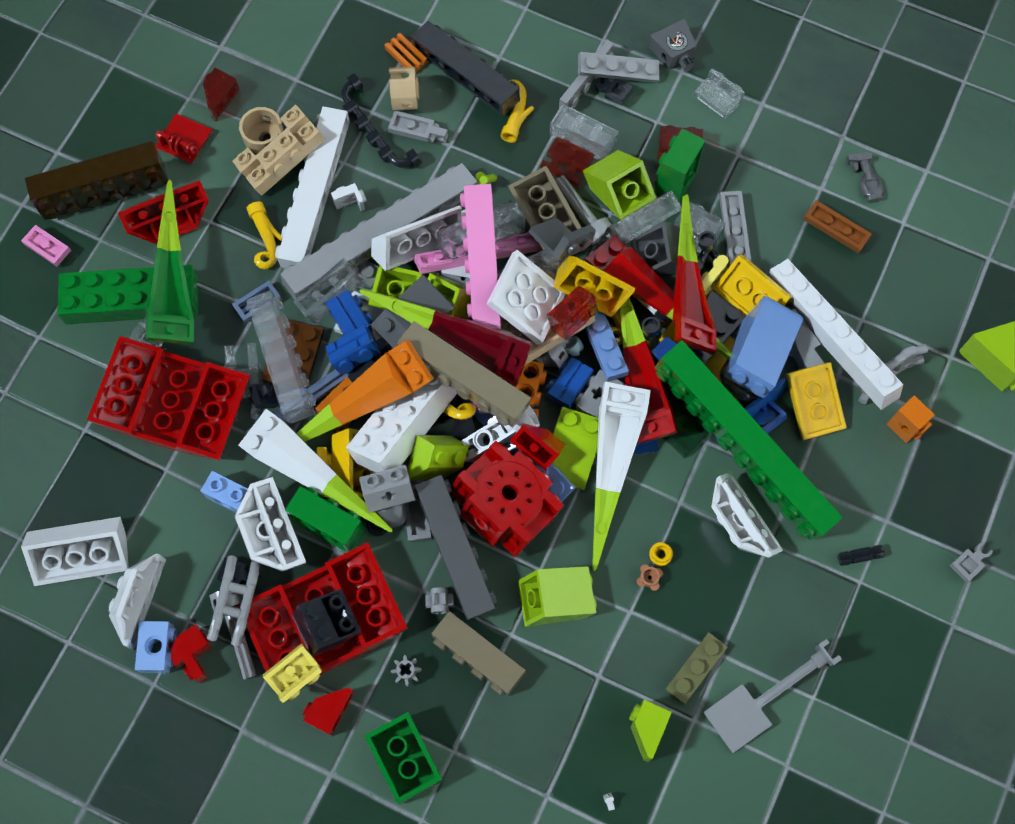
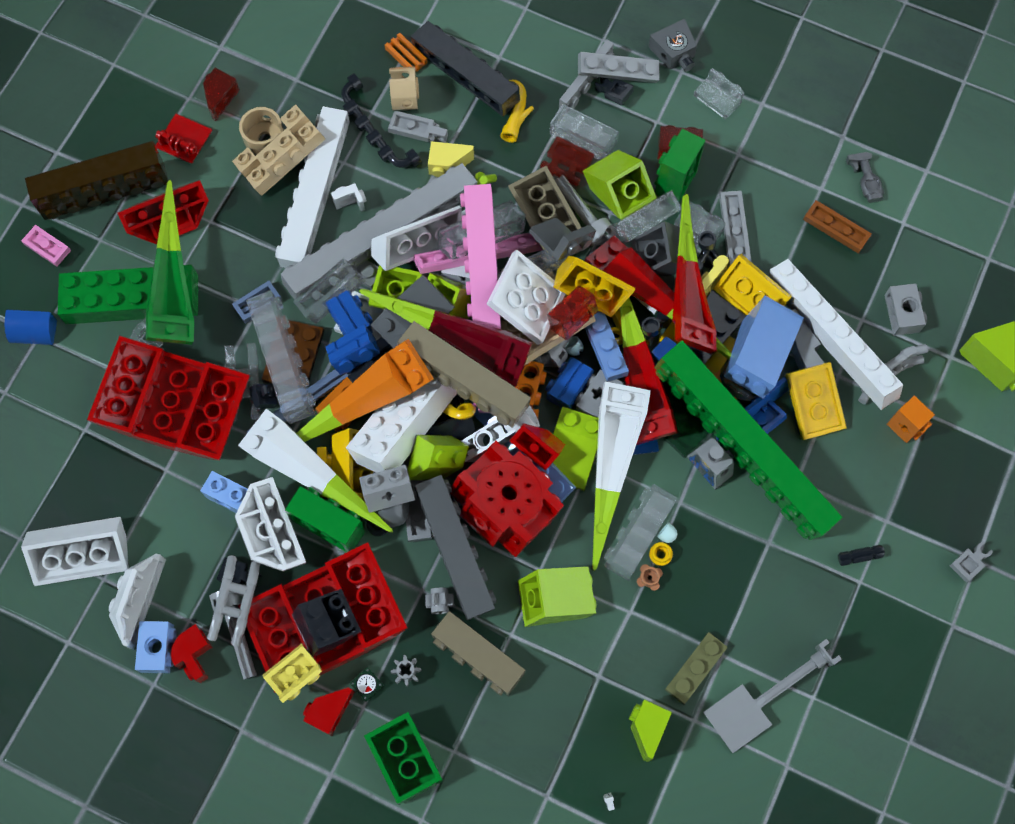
yellow plant [246,201,282,269] -> none
white wedge [711,472,783,558] -> none
none -> blue brick [4,310,57,345]
none -> tile [350,667,384,702]
none -> light yellow slope [428,141,474,177]
none -> clear brick [604,484,677,581]
none -> light aqua hinge [657,522,677,543]
none -> light grey torso [687,438,734,489]
none -> light grey brick [884,284,927,336]

